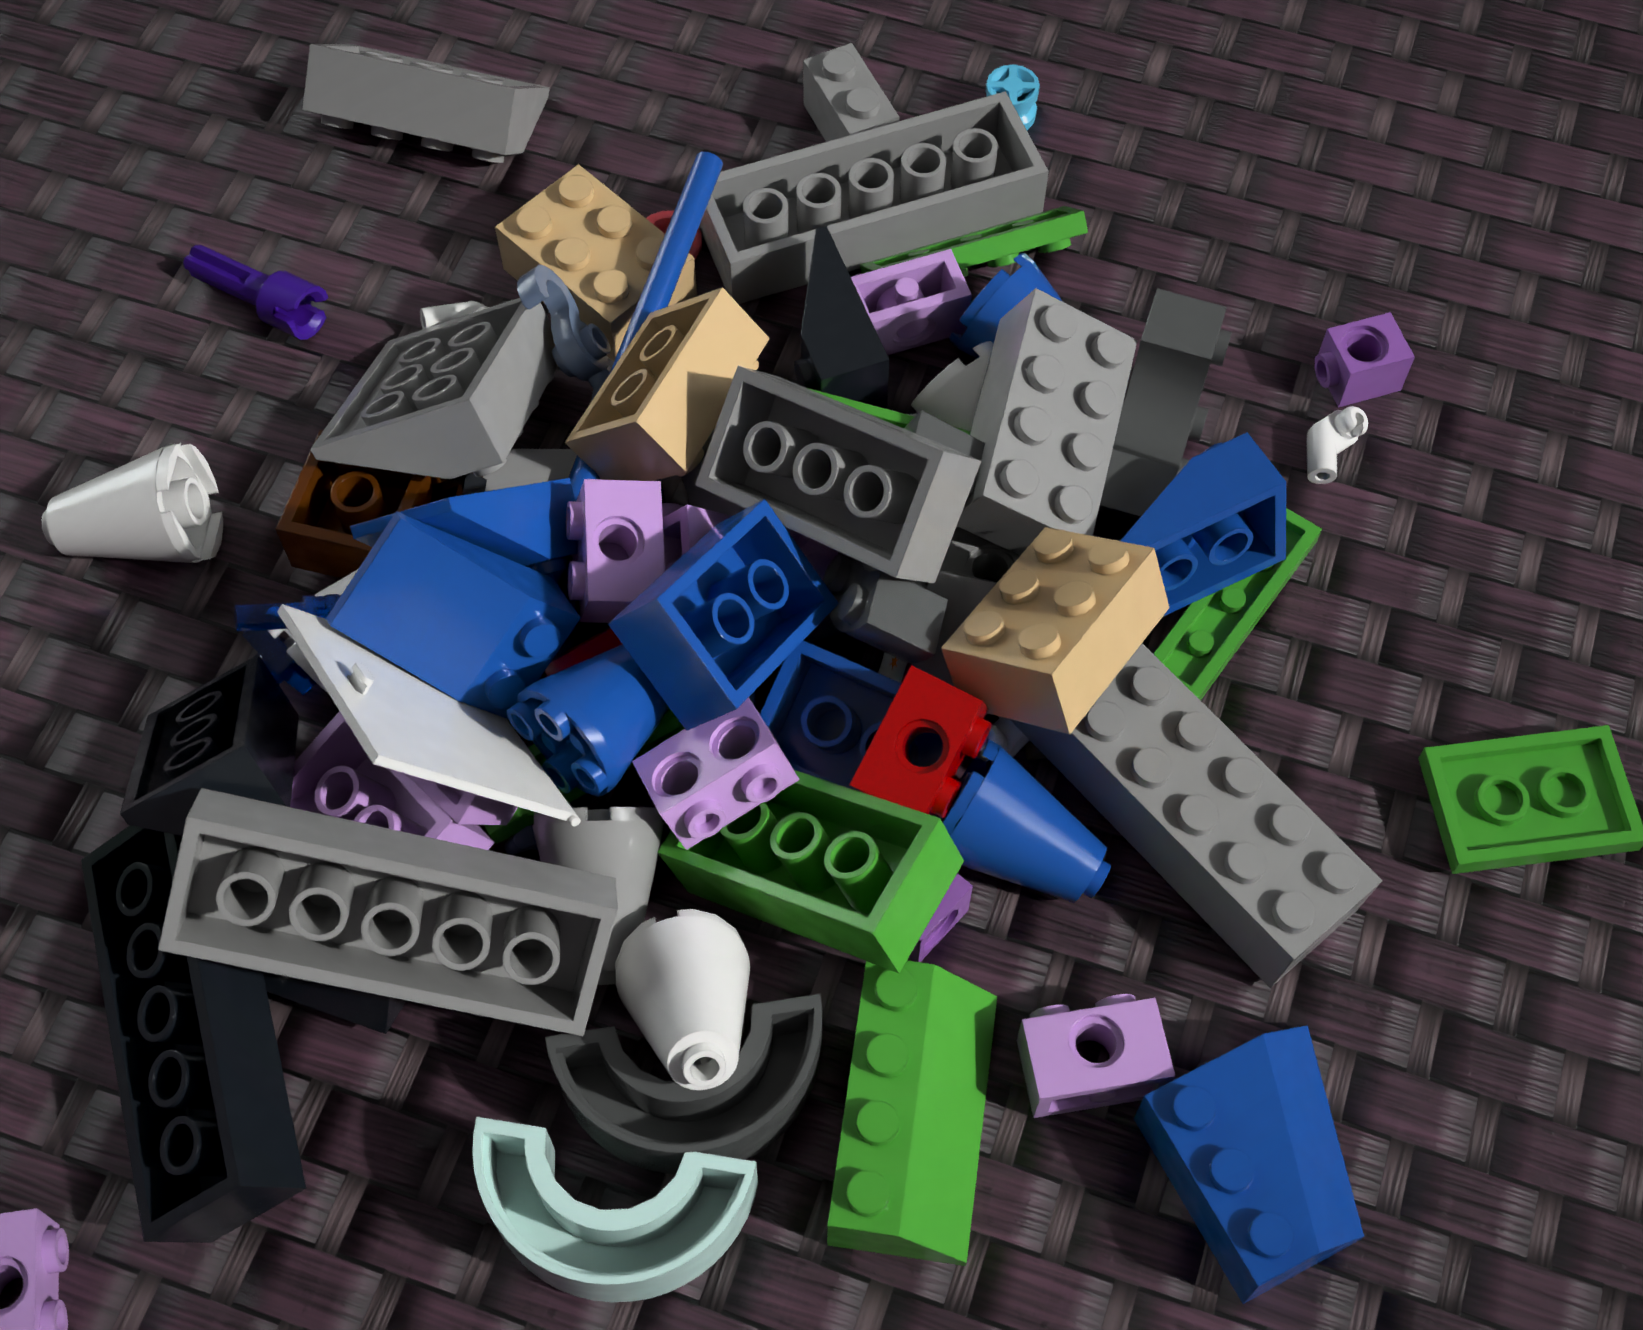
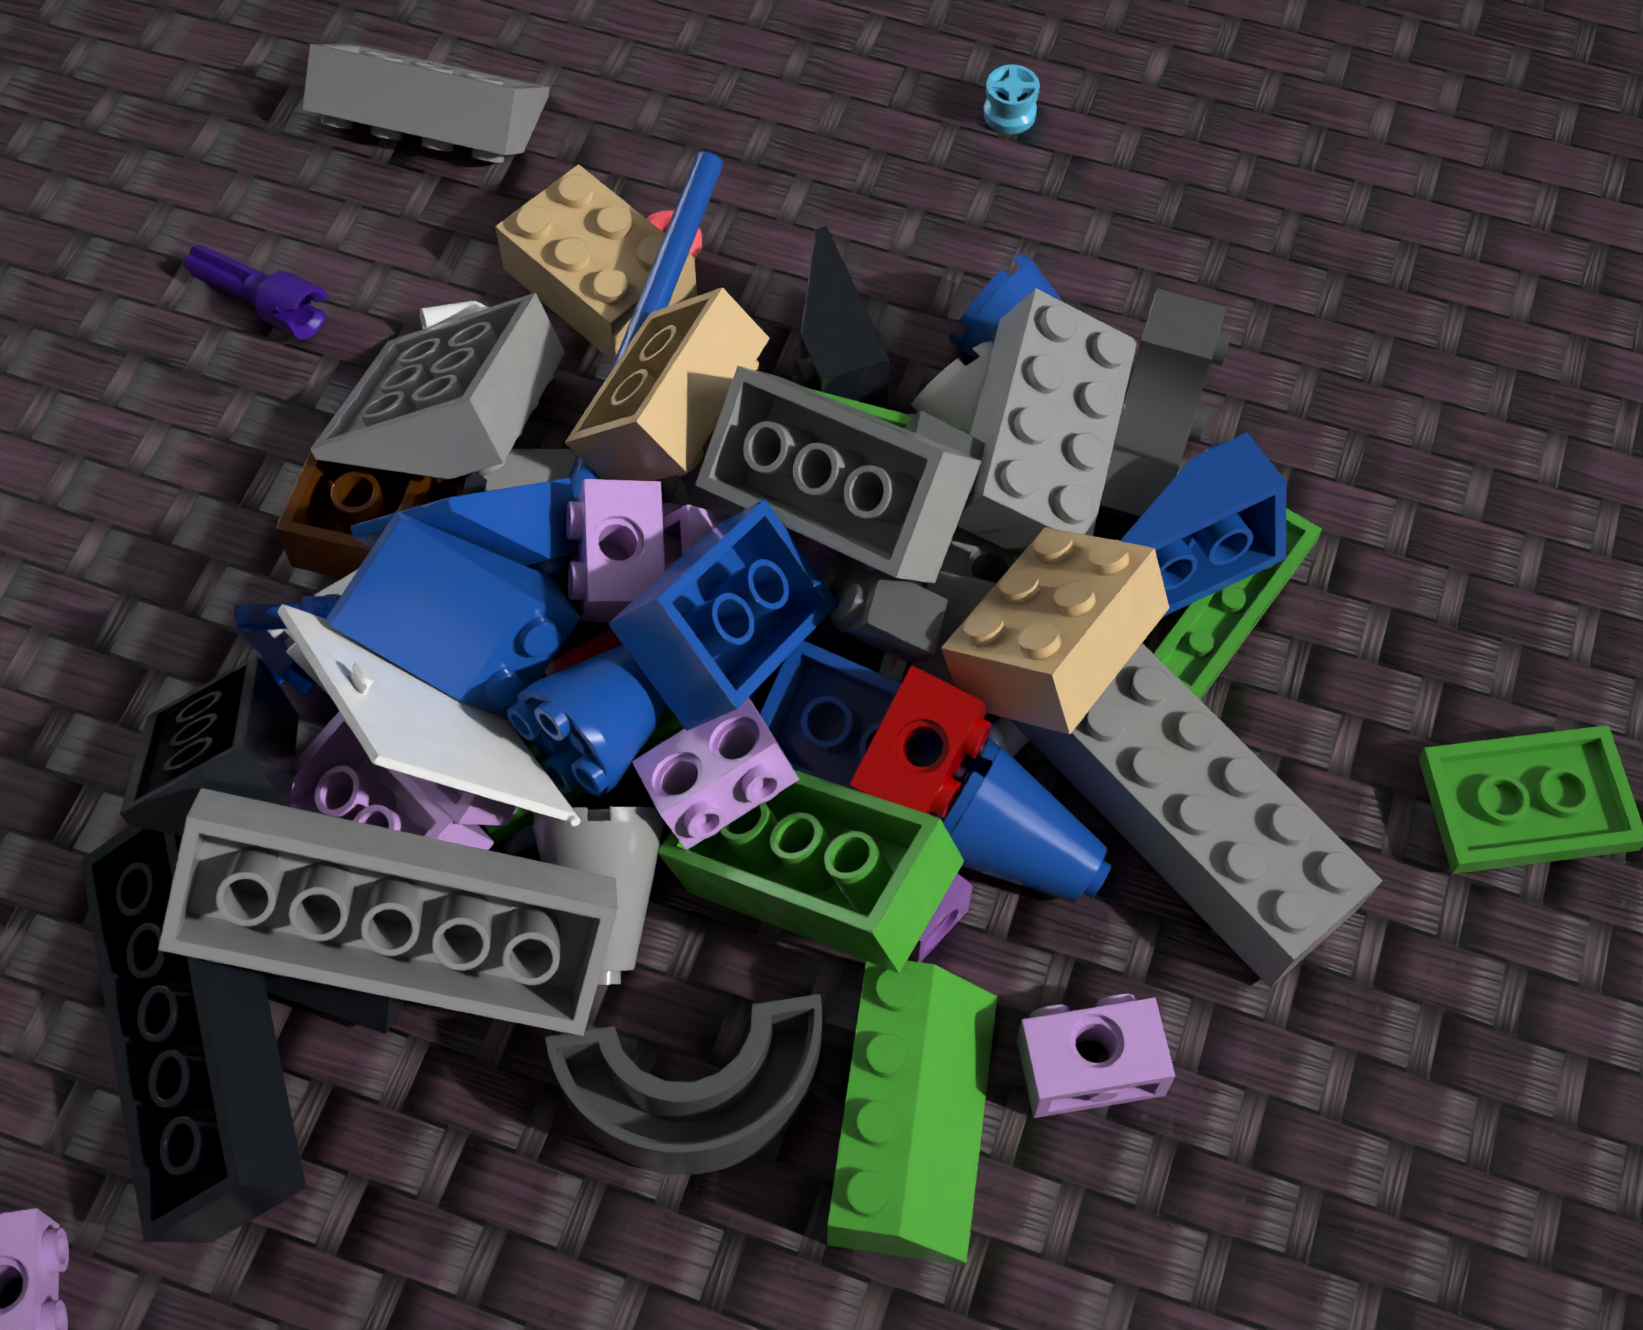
white cone [42,443,223,563] -> none
light aqua brick [472,1117,758,1302] -> none
sand blue piece [517,265,611,401] -> none
white cone [615,909,750,1090] -> none
light grey brick [699,91,1049,304] -> none
light grey brick [803,43,899,142] -> none
lavender brick [851,249,972,355] -> none
bright green plate [860,206,1088,277] -> none
blue wedge [1134,1025,1364,1304] -> none
white arm [1306,406,1368,484] -> none
medium lavender brick [1314,312,1415,408] -> none

